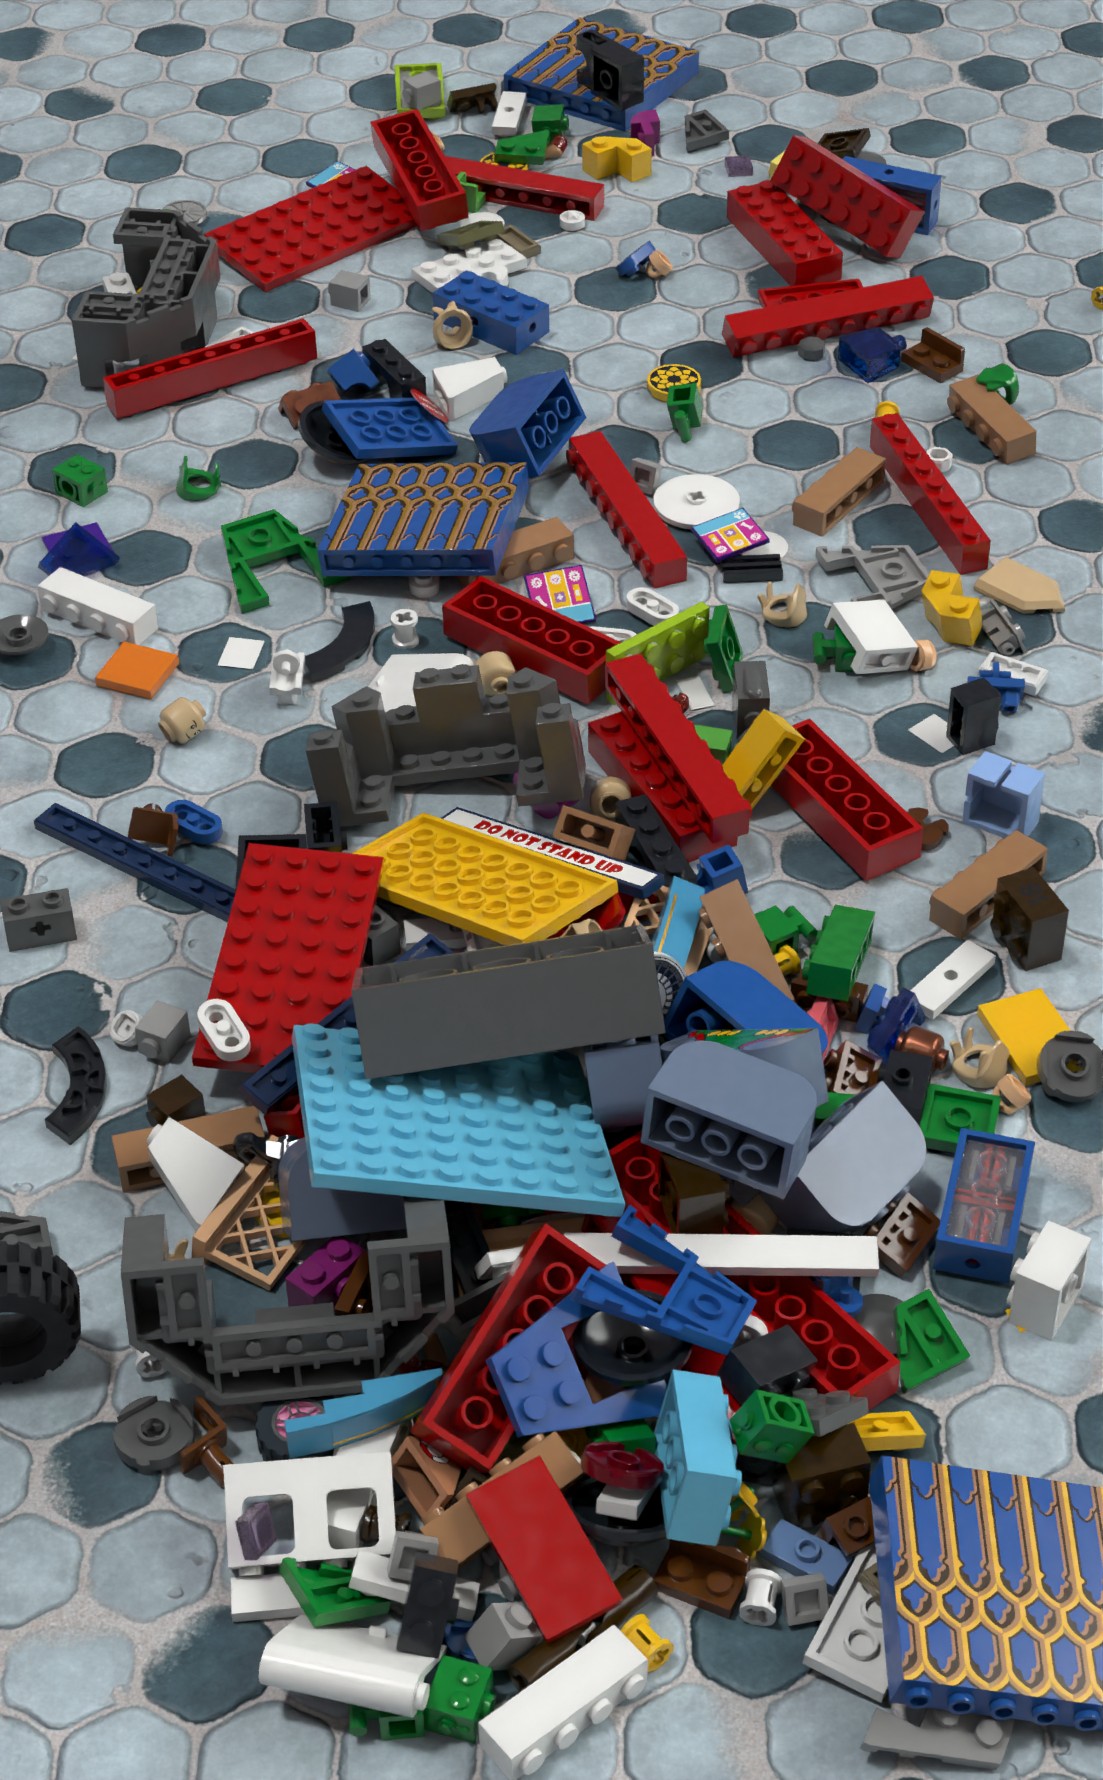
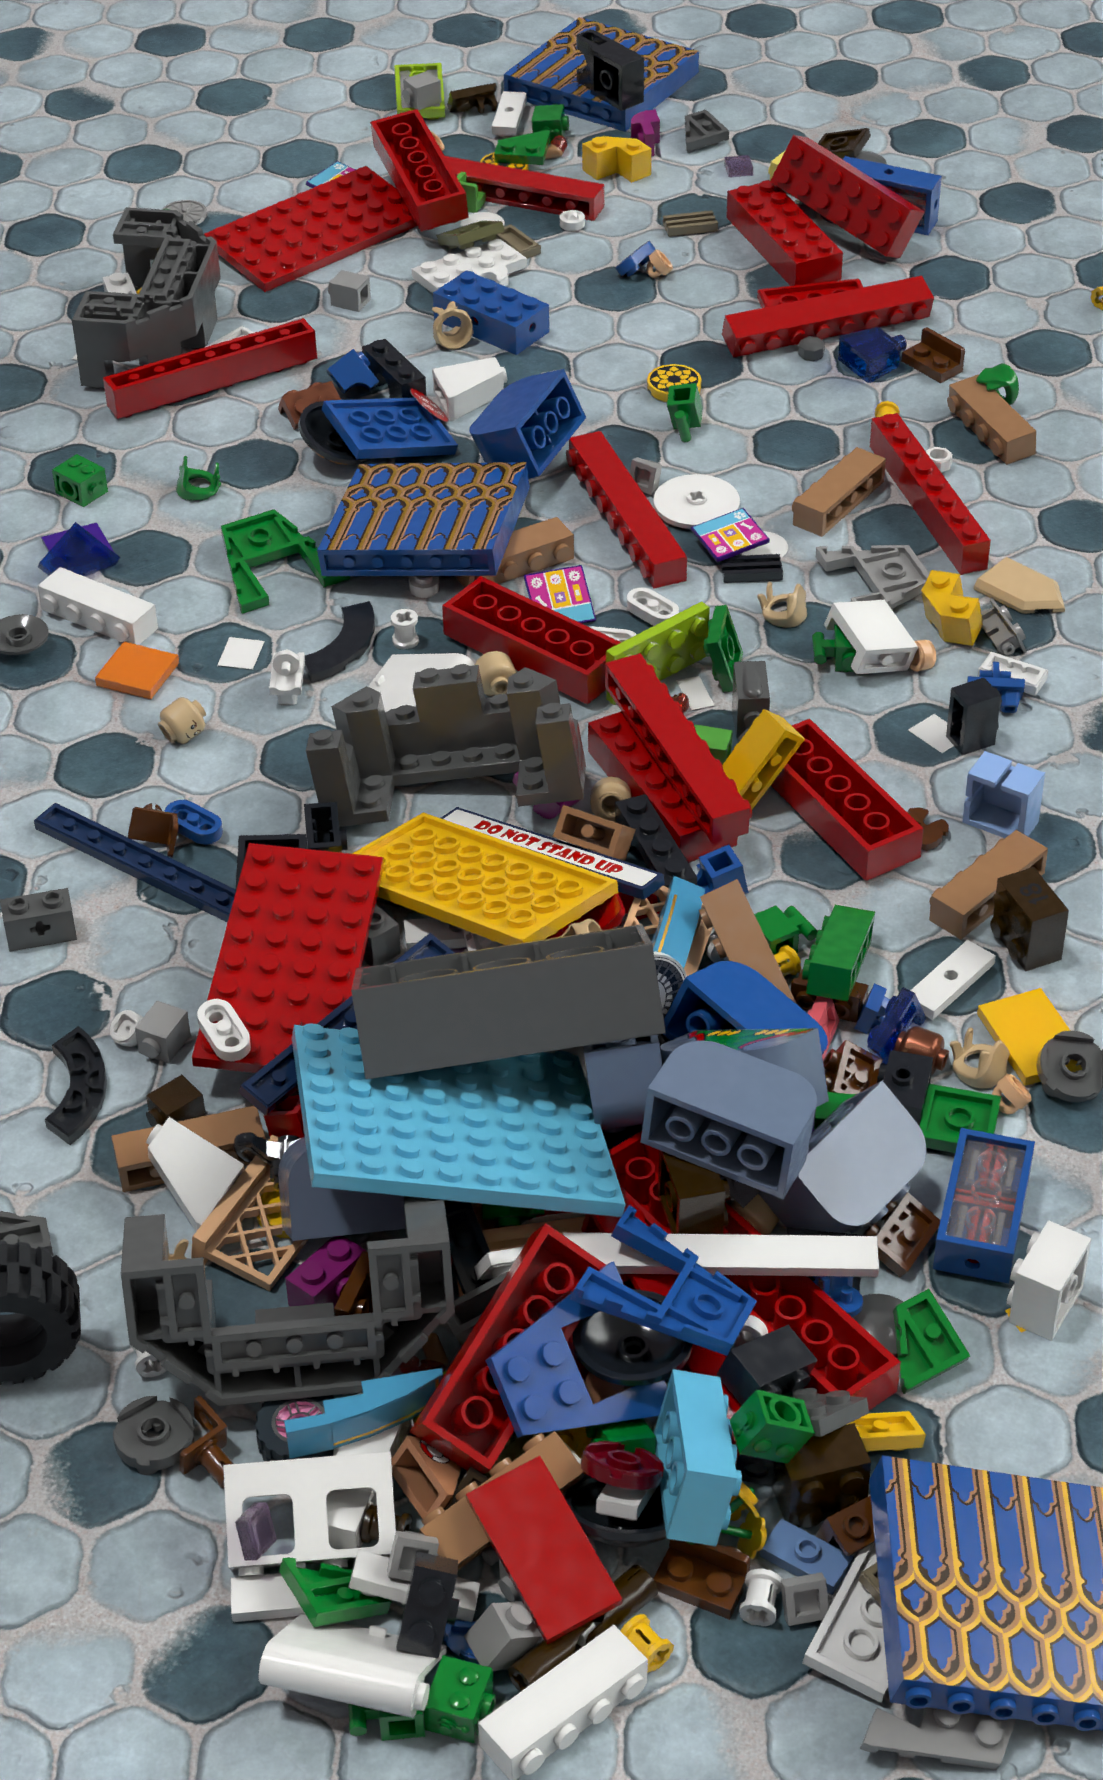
none -> dark tan tile [663,210,718,237]

